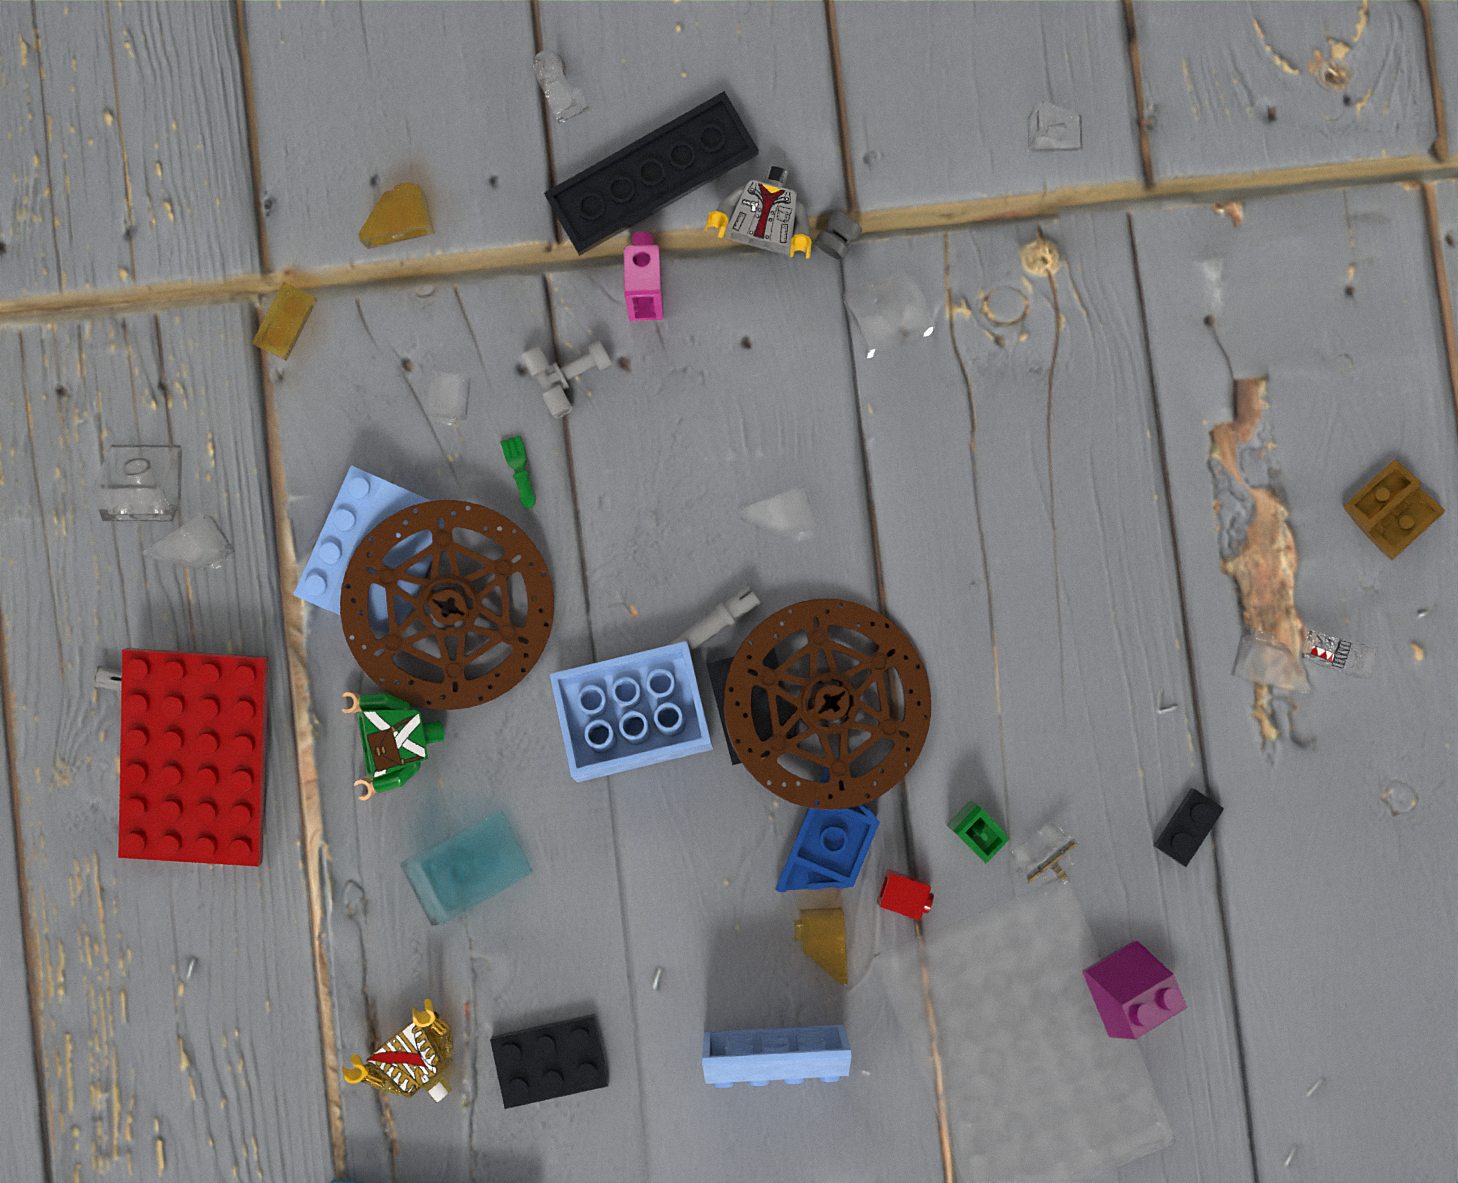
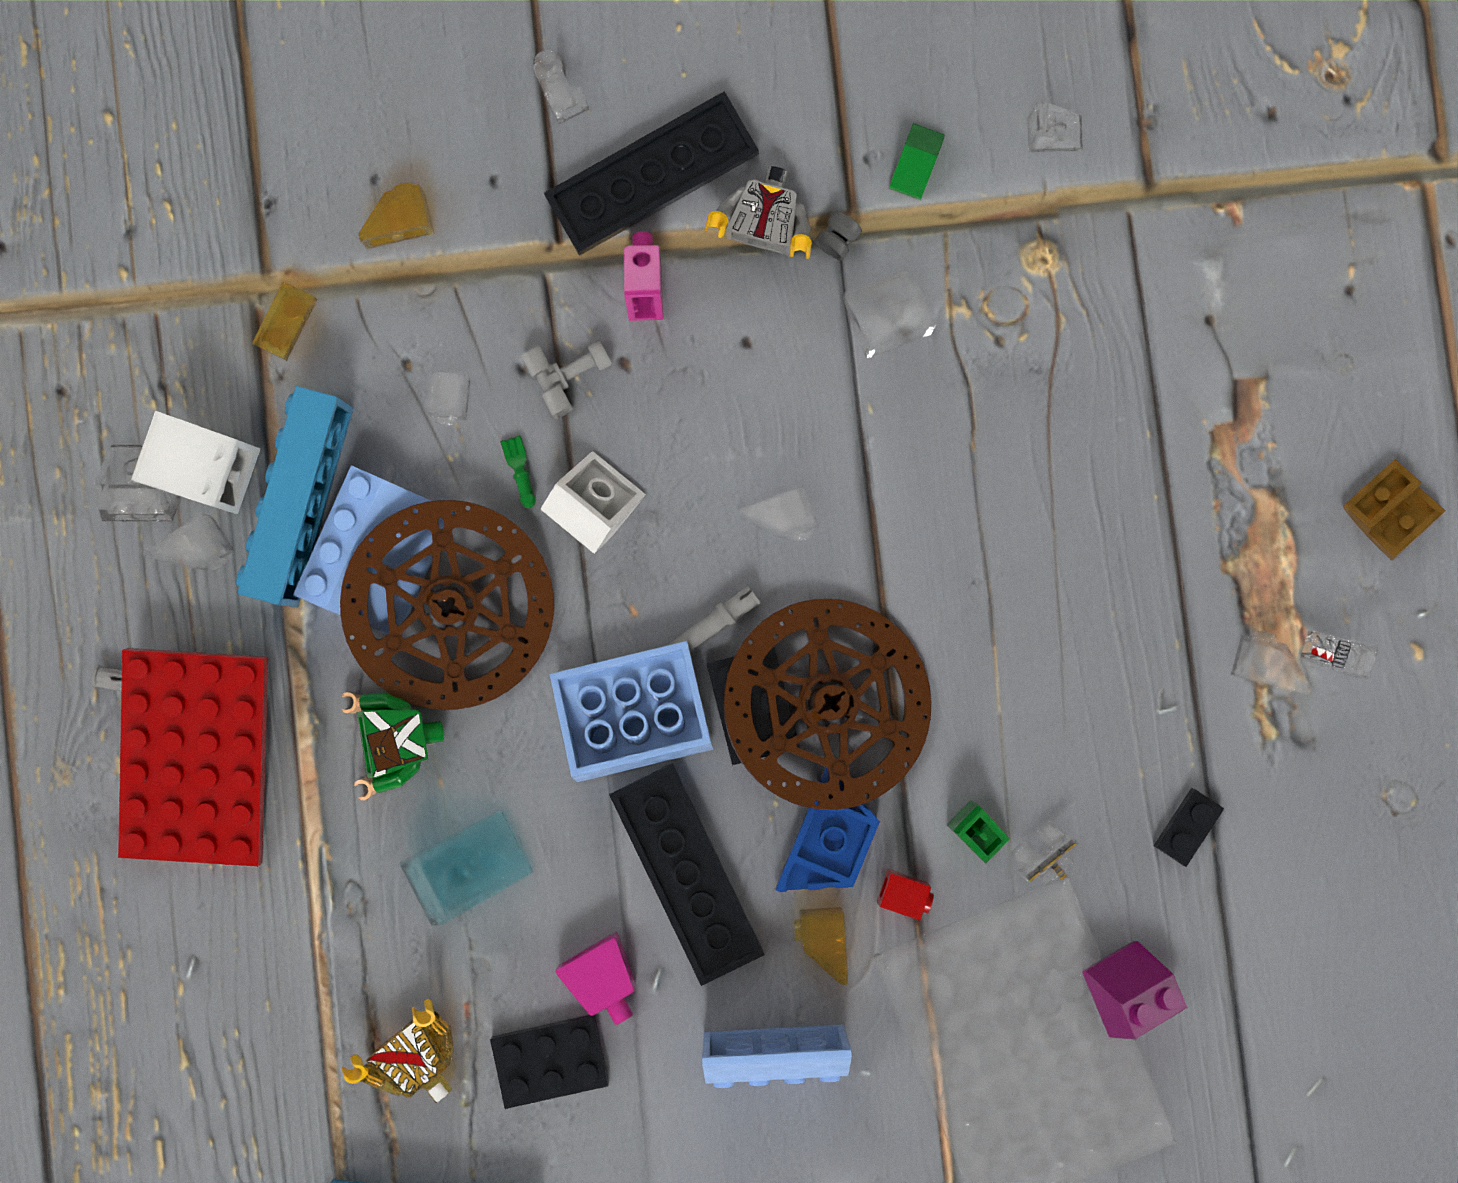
none -> white slope [131,411,260,515]
none -> dark azure brick [236,386,354,607]
none -> white slope [541,451,646,554]
none -> dark pink torso [555,931,636,1025]
none -> black plate [609,763,765,986]
none -> green slope [889,123,945,200]

